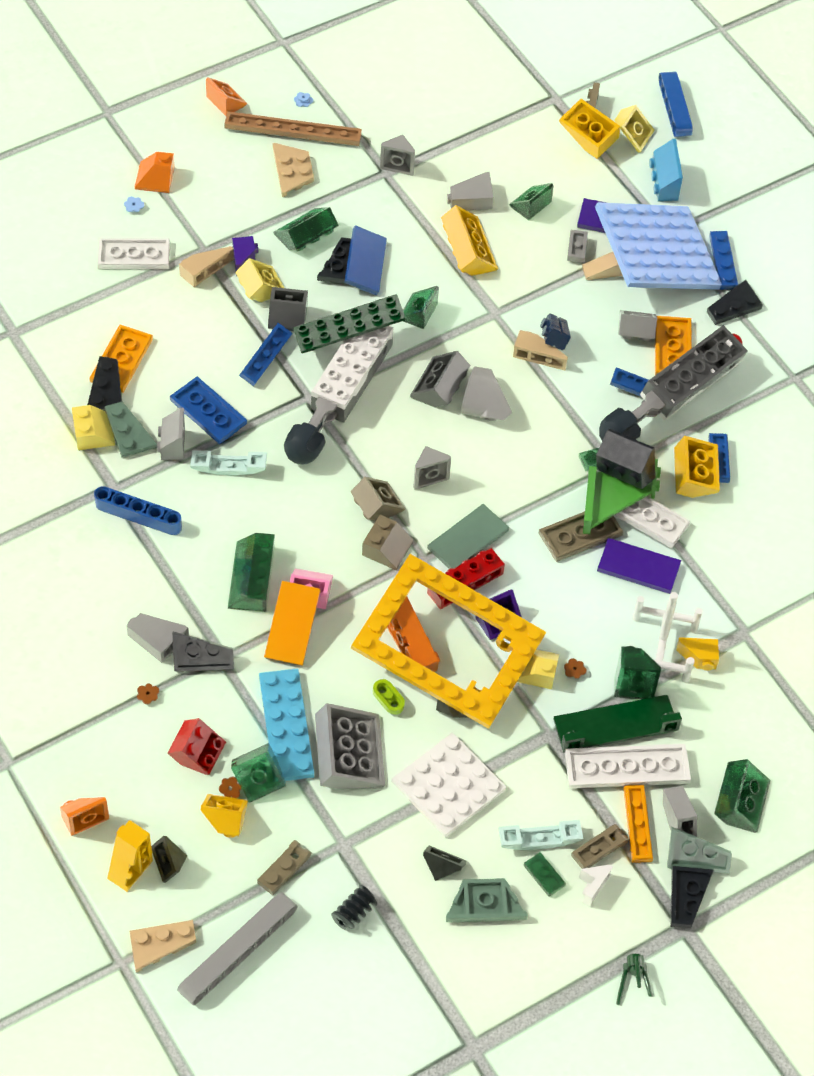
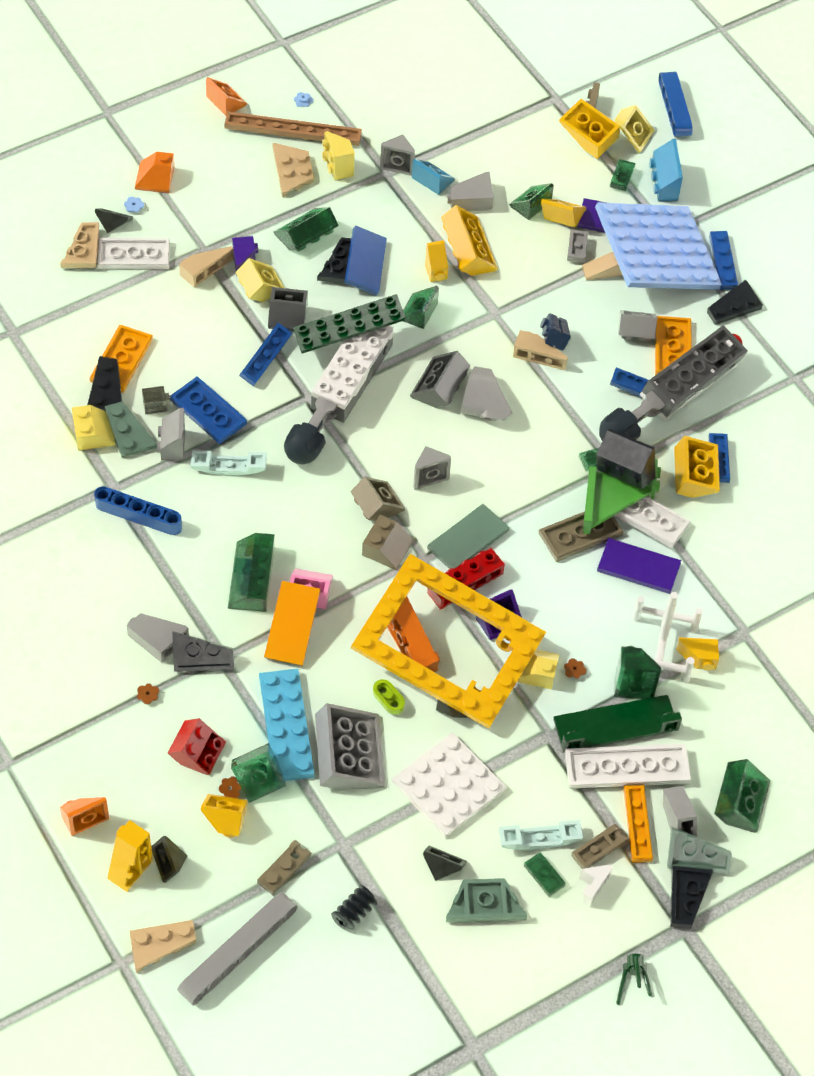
none -> tan wing [60,222,100,268]
none -> pearl dark grey slope [94,208,133,233]
none -> clear smoke brick [142,386,170,414]
none -> light yellow slope [322,131,355,180]
none -> dark azure slope [412,159,455,195]
none -> yellow slope [425,240,448,282]
none -> yellow slope [541,199,586,227]
none -> clear green plate [609,159,636,191]

